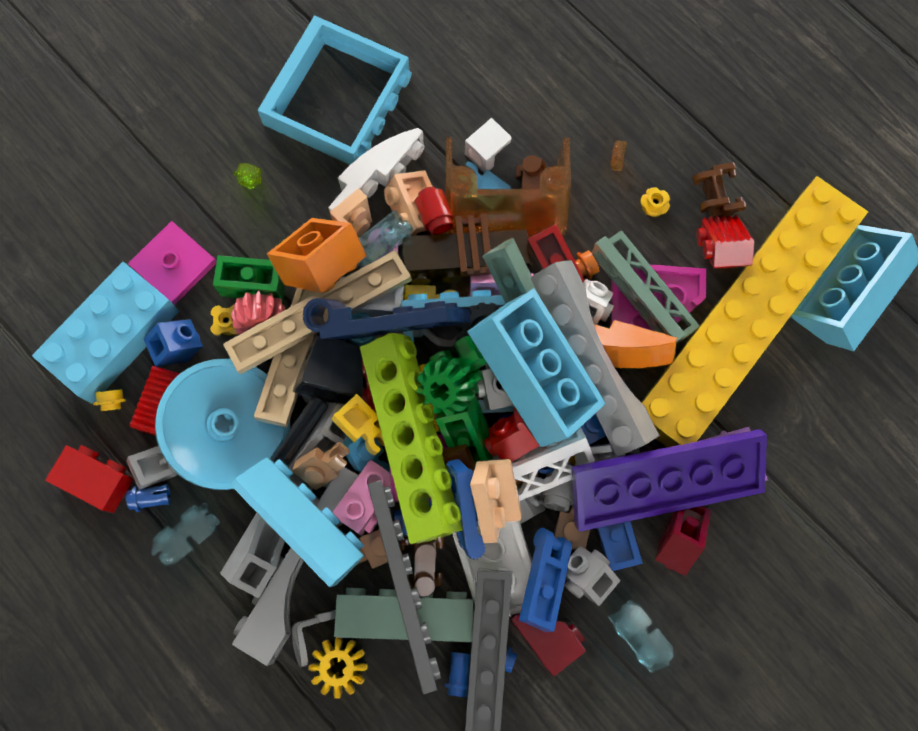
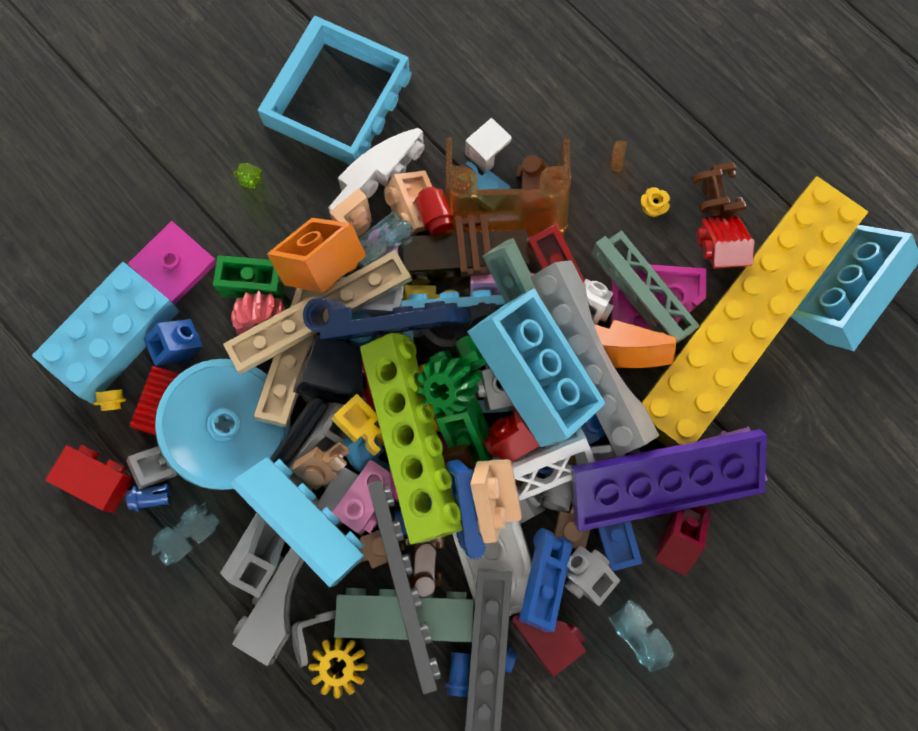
yellow plate [210,305,238,336] -> none
orange plate [575,250,600,280] -> none

